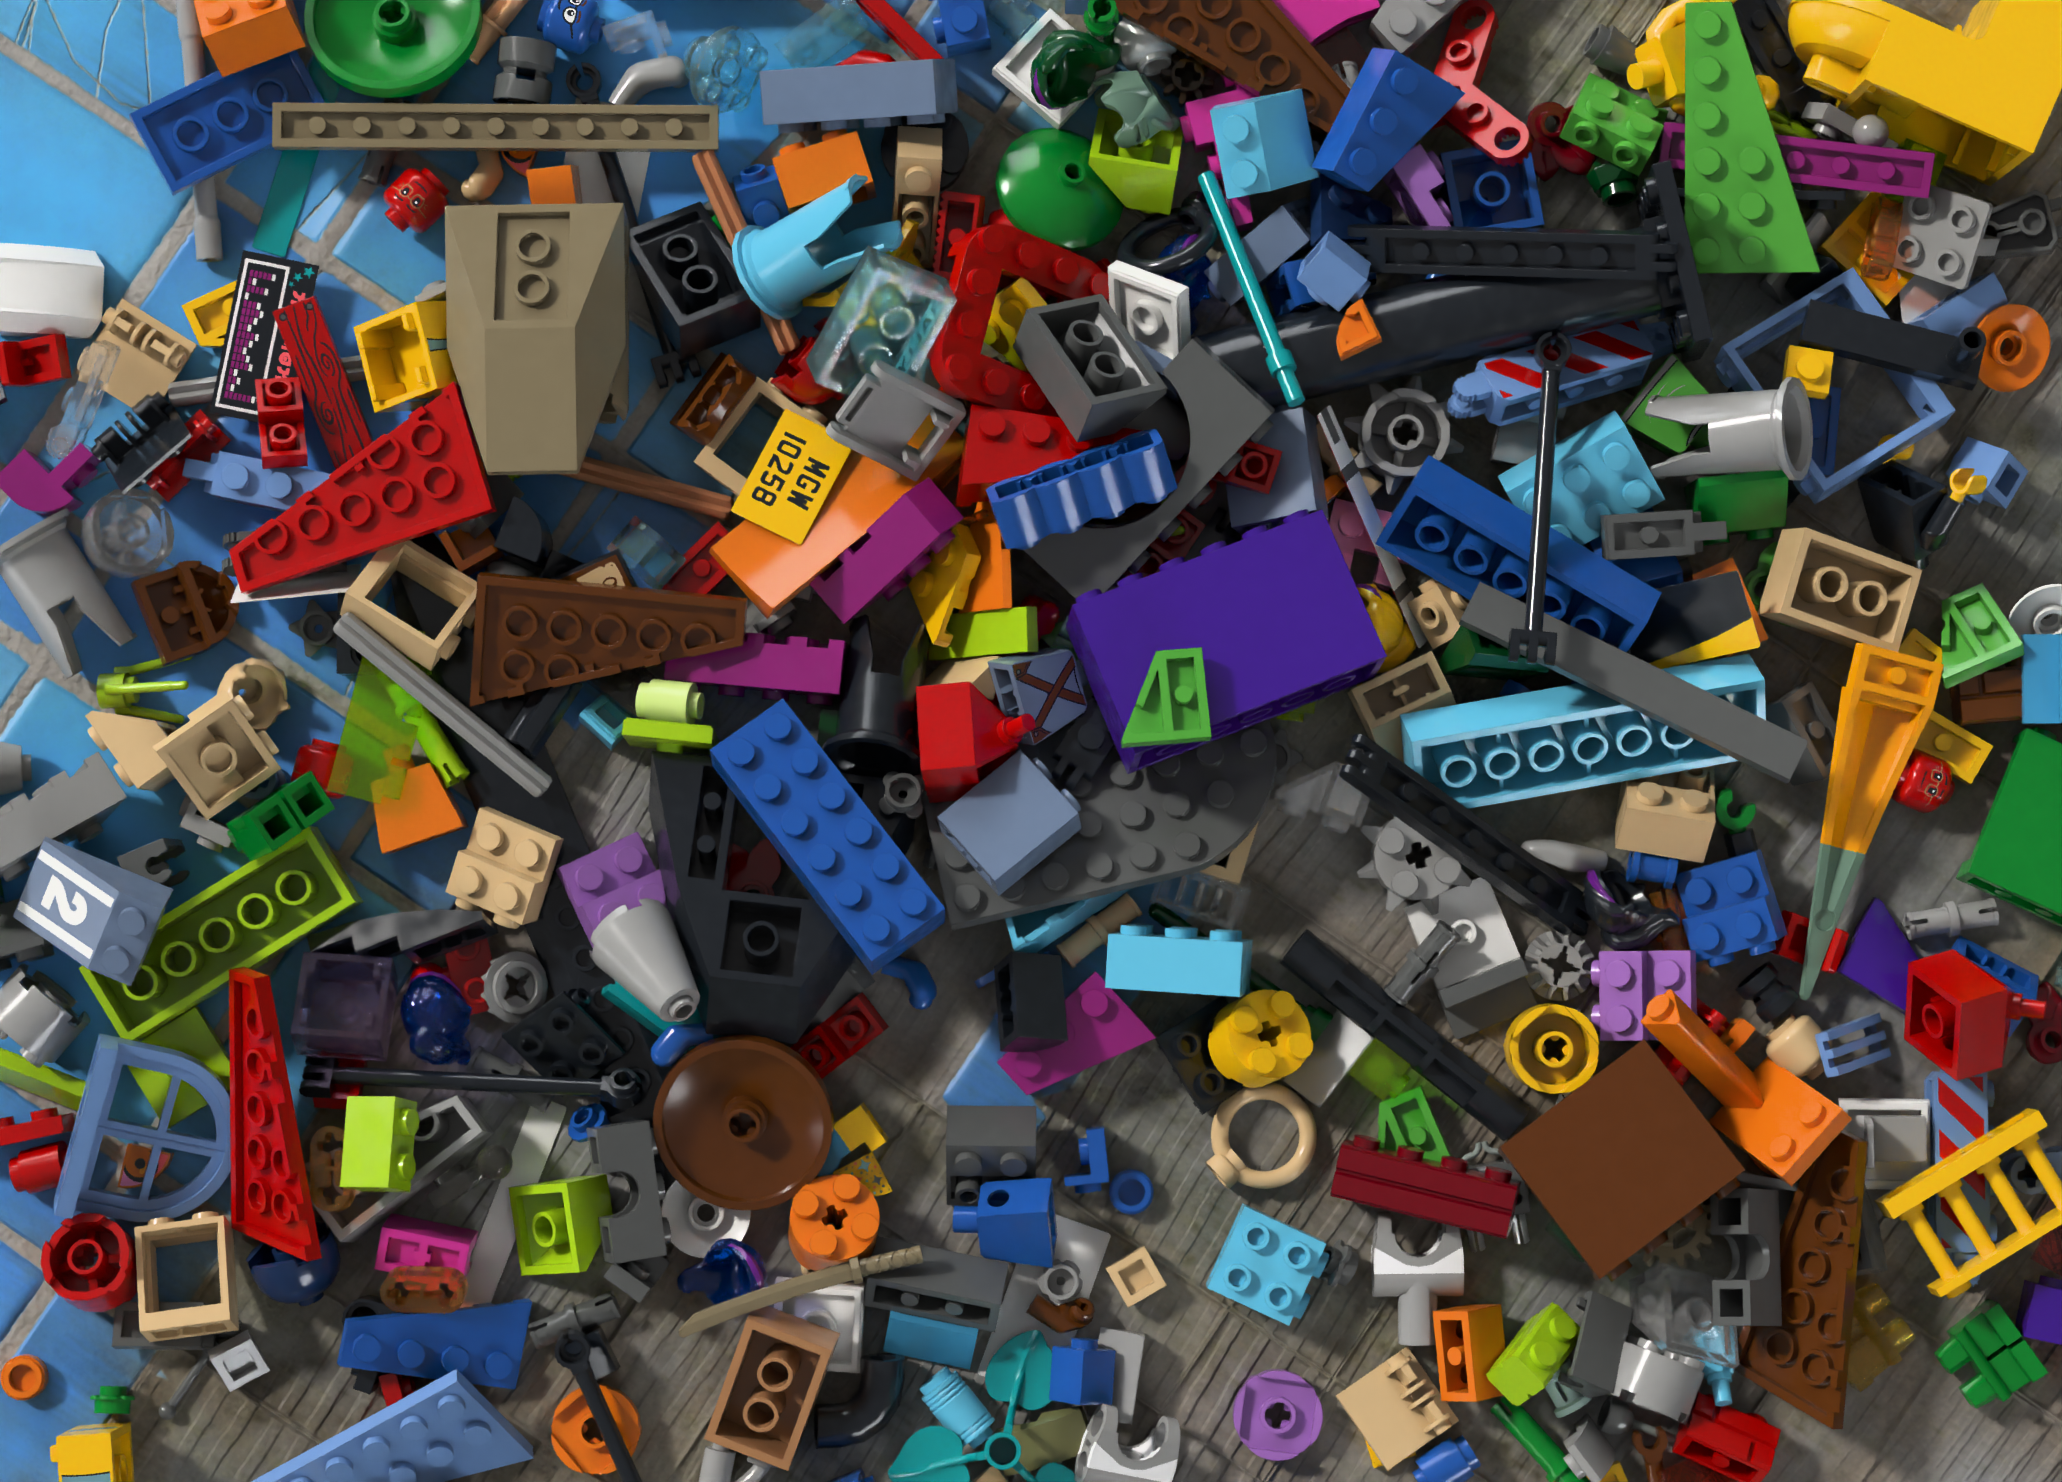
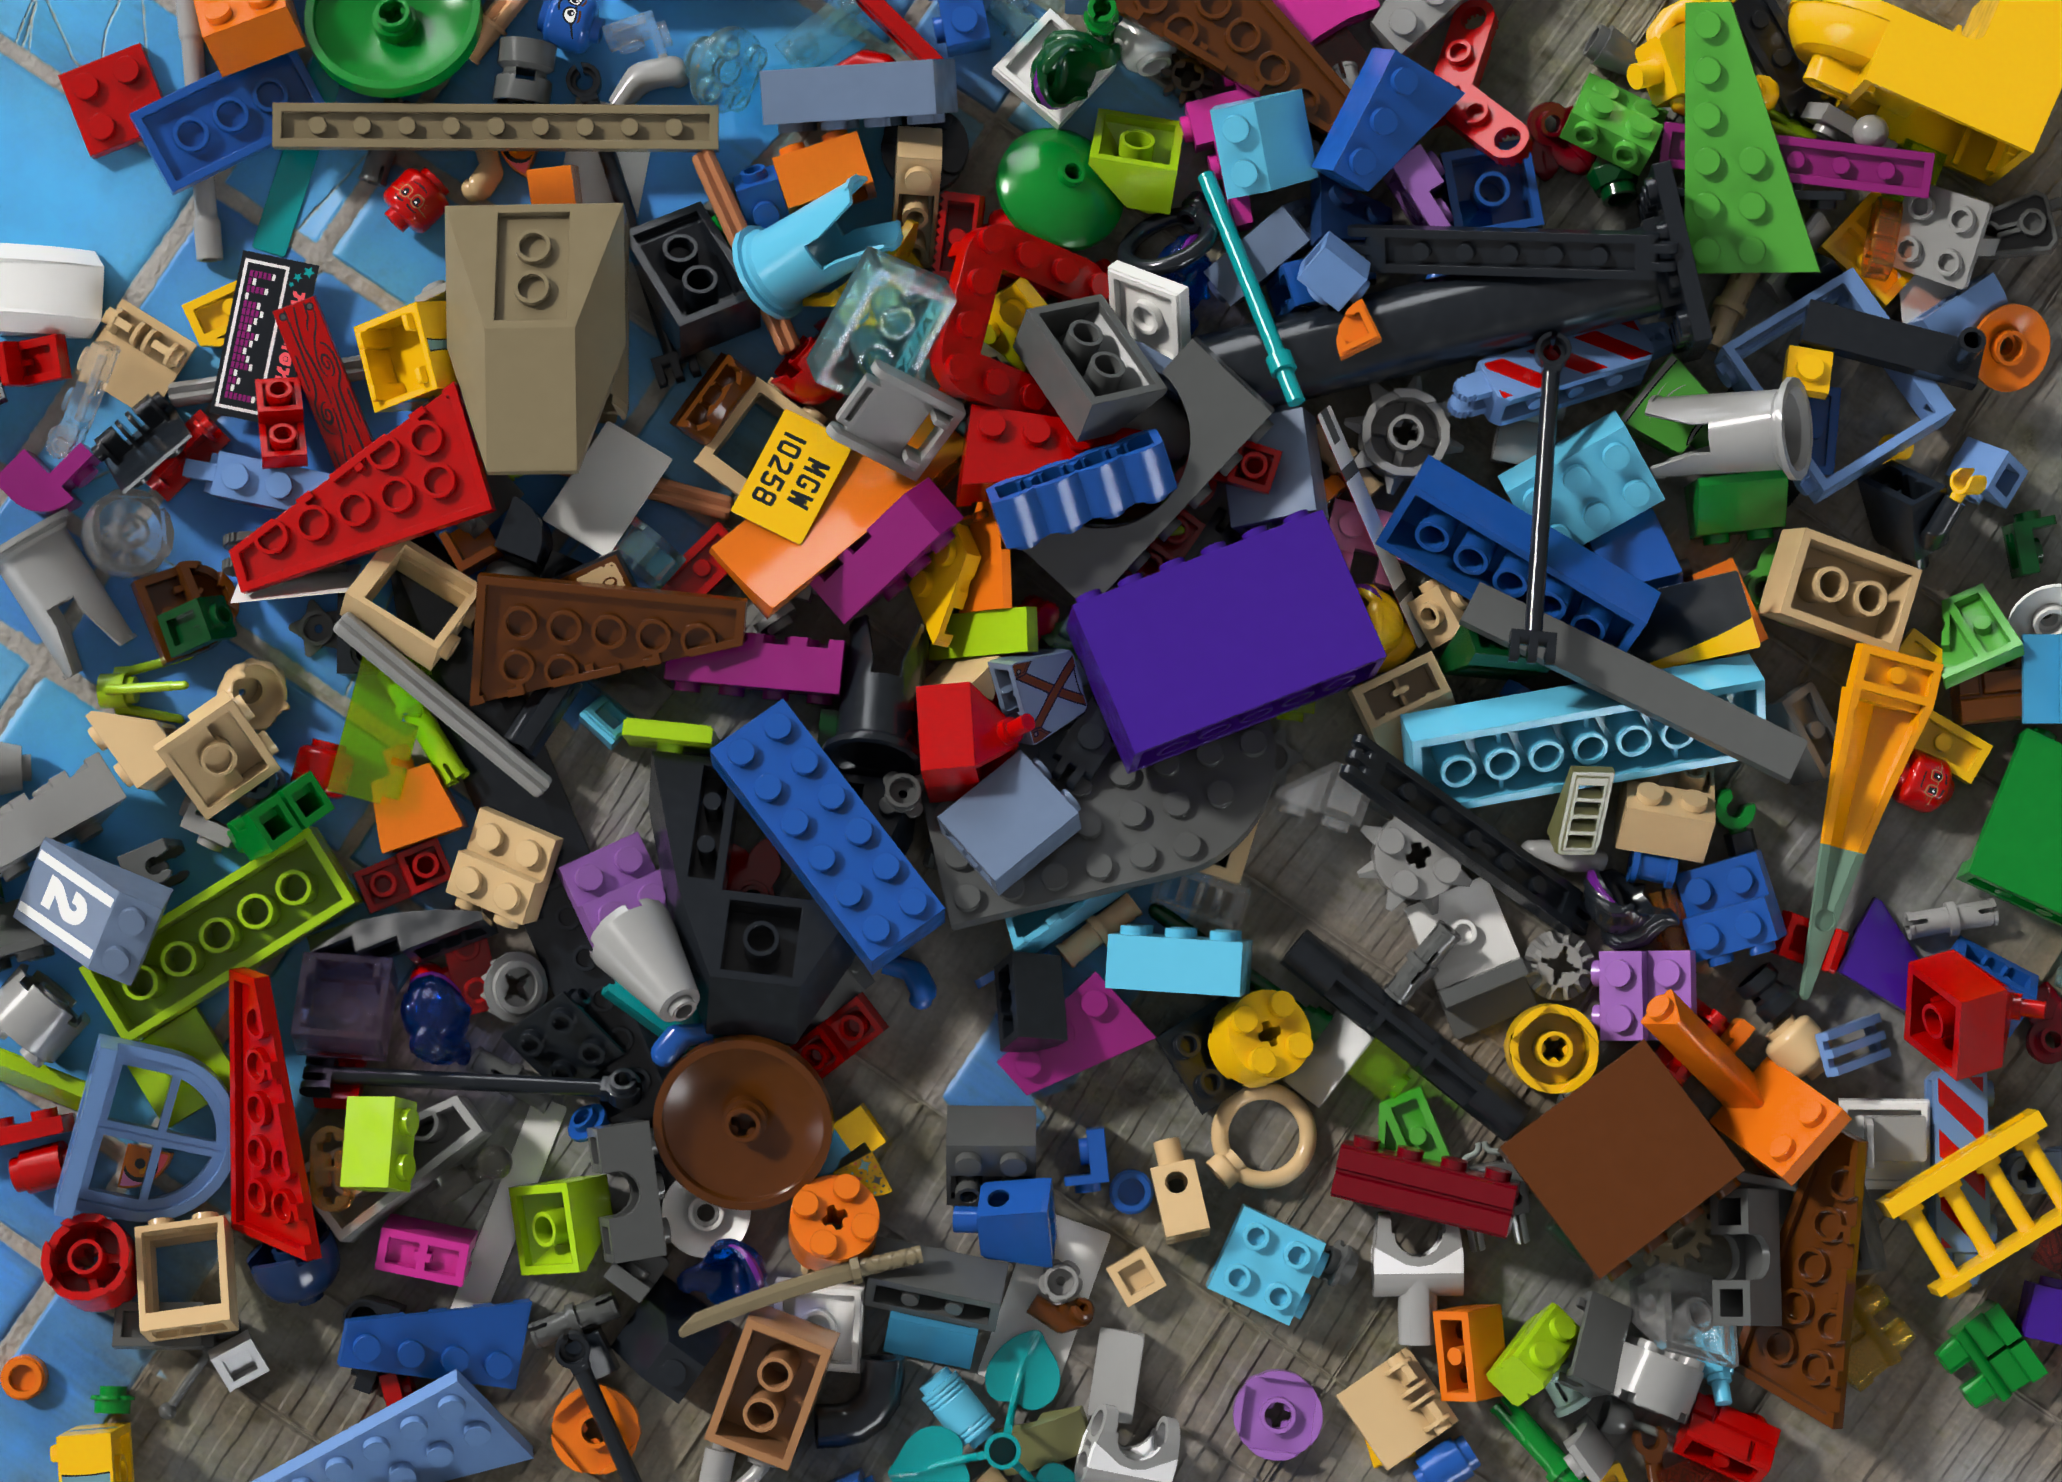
clear orange beam [380,1266,469,1314] -> none
yellowish green brick [635,679,705,724] -> none
blue brick [1049,1338,1116,1405] -> none
sand green helmet [1092,70,1180,148] -> none
bright green wing [1121,647,1212,748] -> none
dark grey hinge [1600,510,1727,560] -> none
none -> red plate [58,43,164,159]
none -> dark green bracket [157,595,237,658]
none -> red slope [352,837,452,915]
none -> white sticker [542,421,672,555]
none -> black slope [610,1274,735,1404]
none -> tan torso [1150,1137,1210,1245]
none -> olive slope [1547,766,1615,855]
none -> tan pin [1707,273,1761,353]
none -> dark green bracket [2001,509,2057,579]

